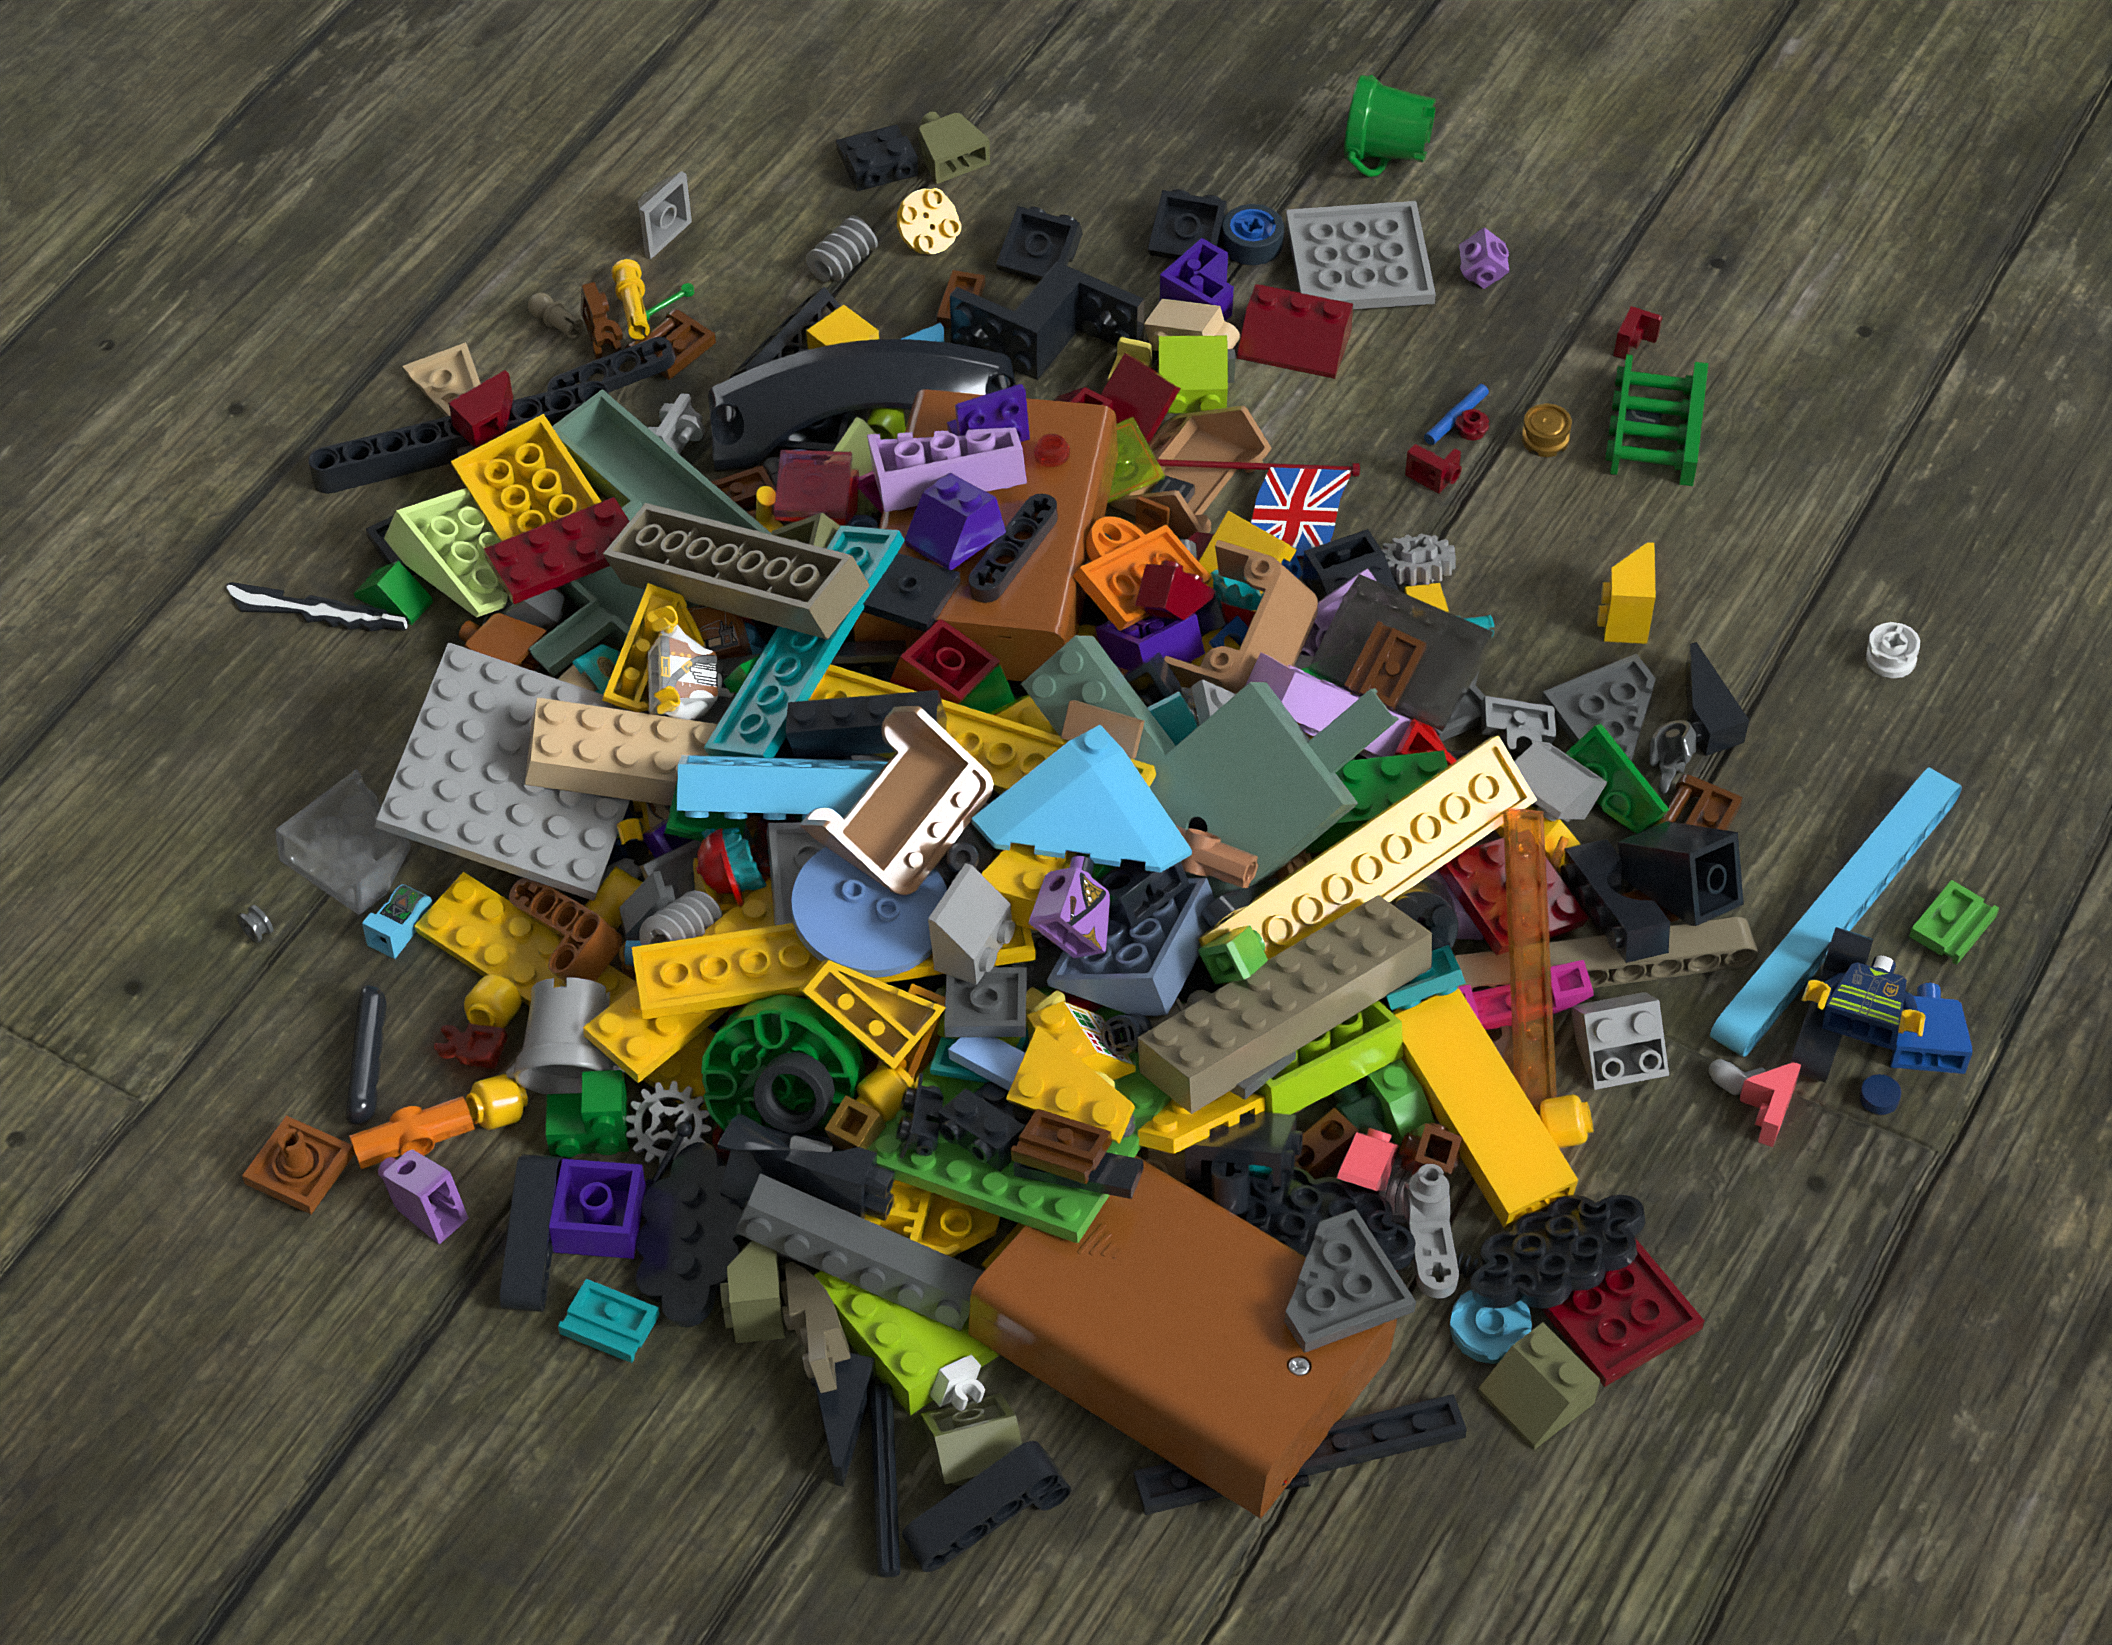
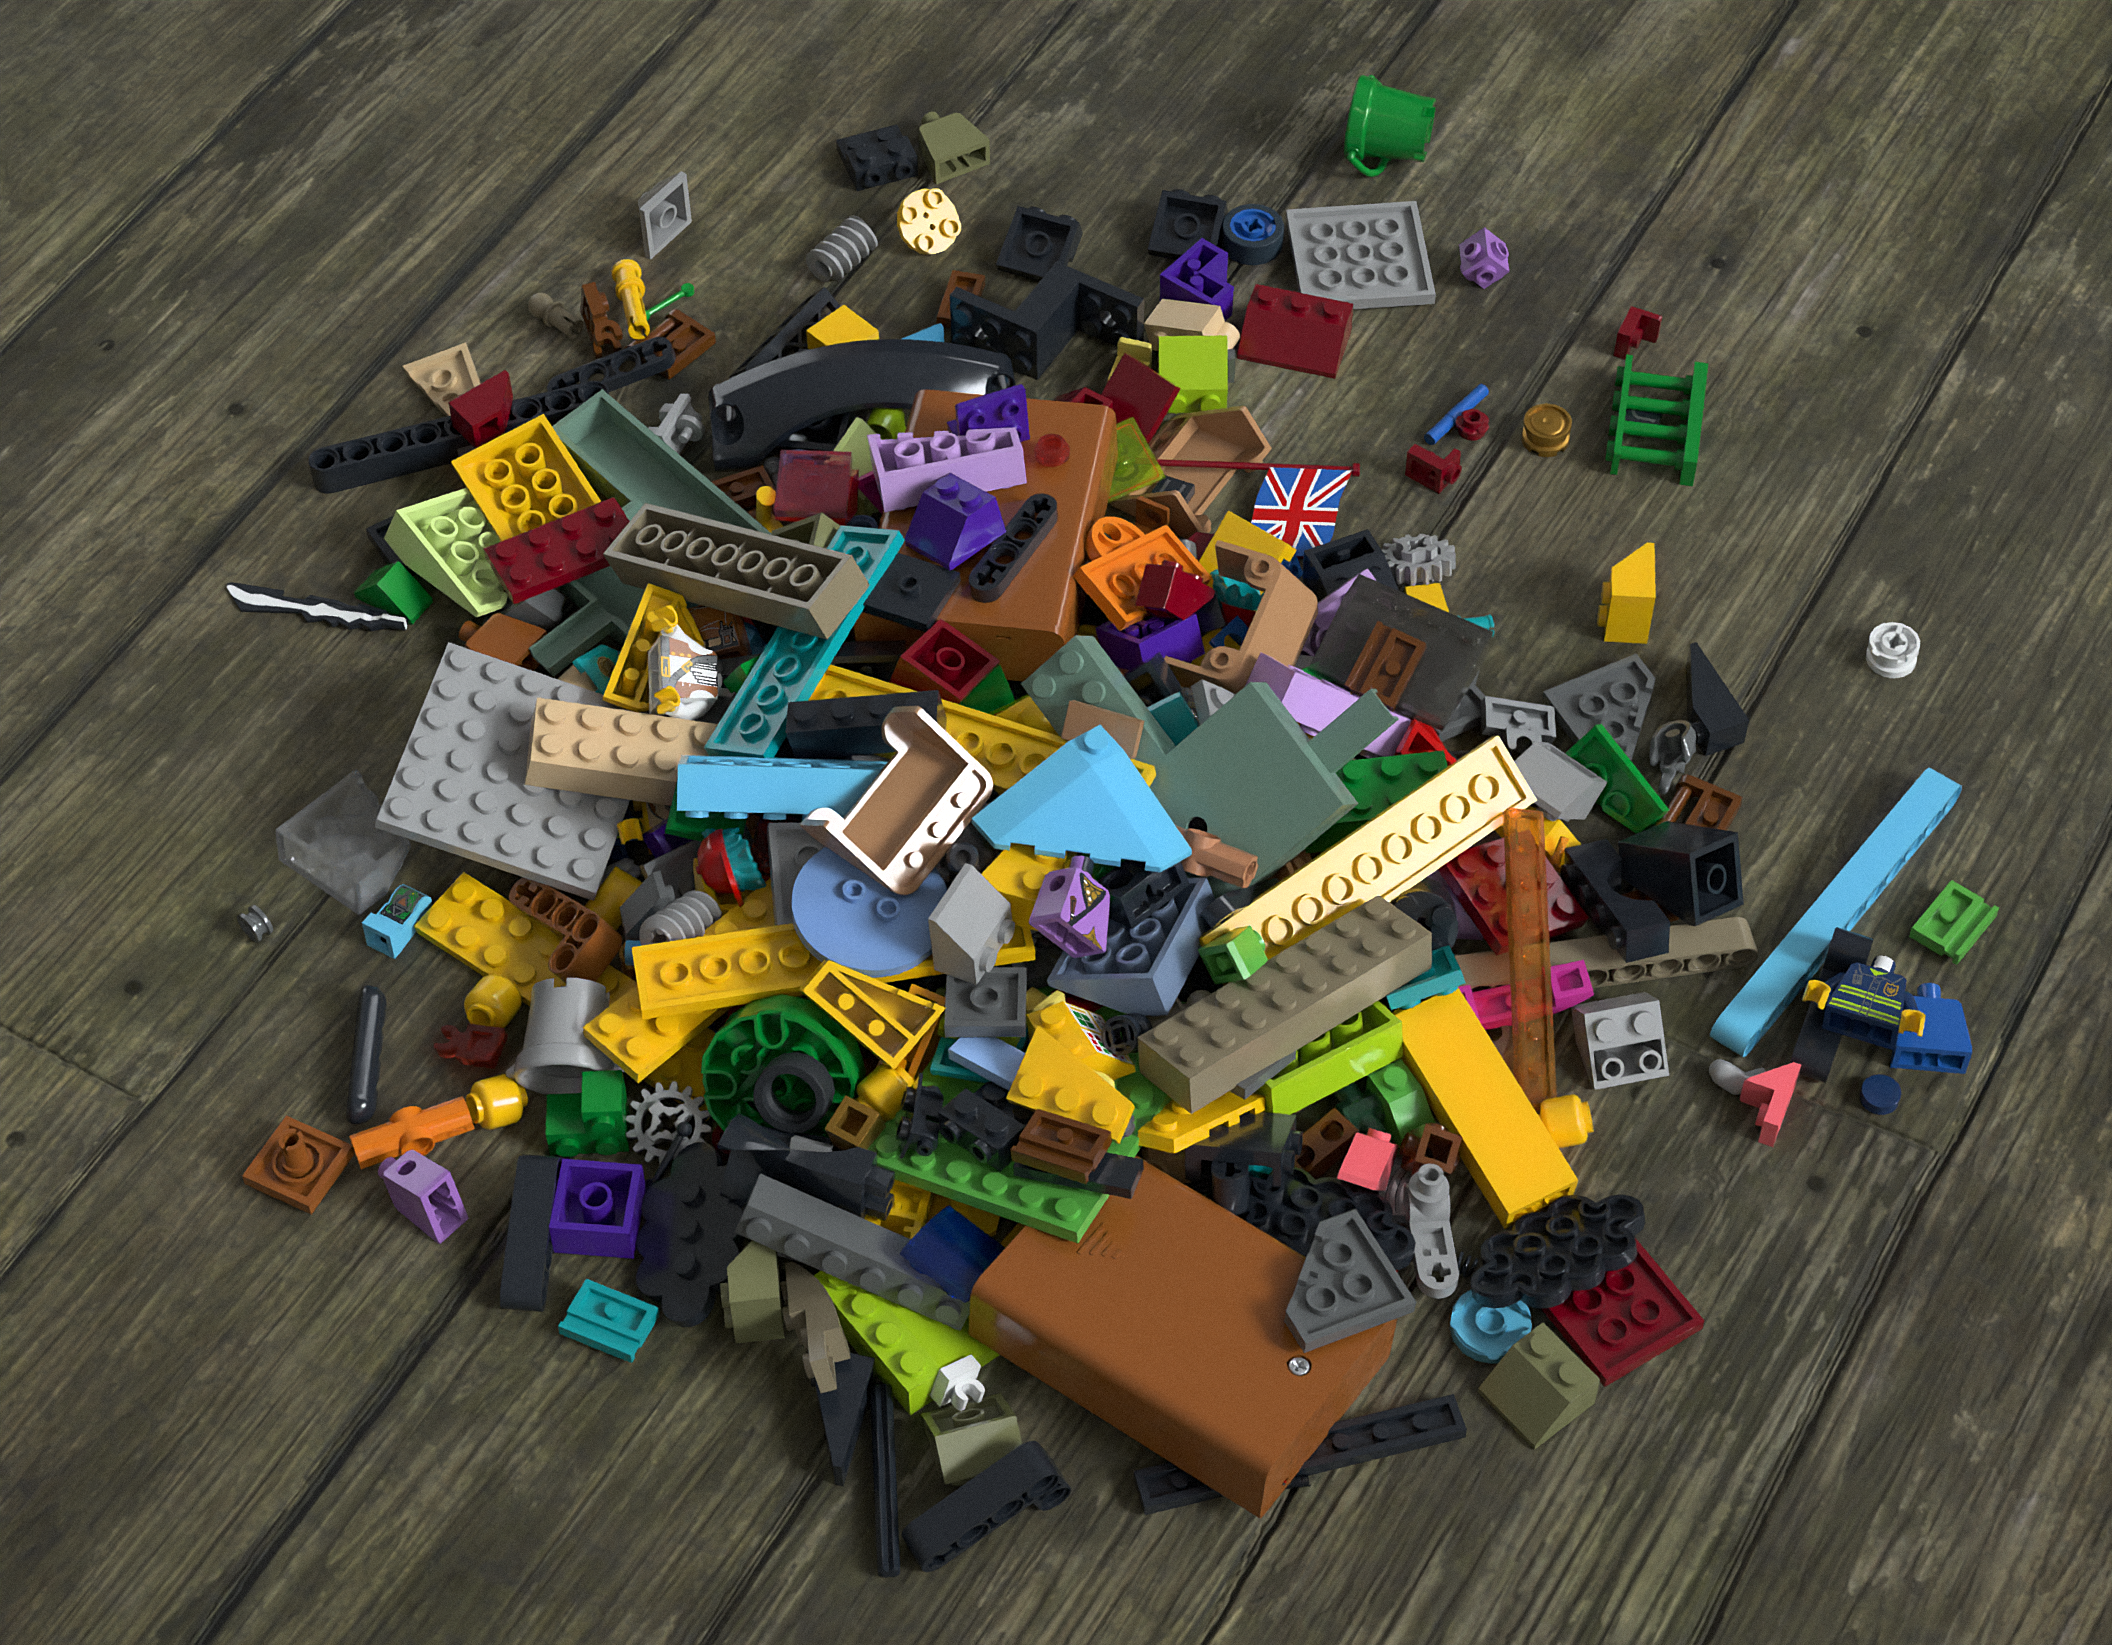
none -> clear blue slope [900,1205,1005,1303]

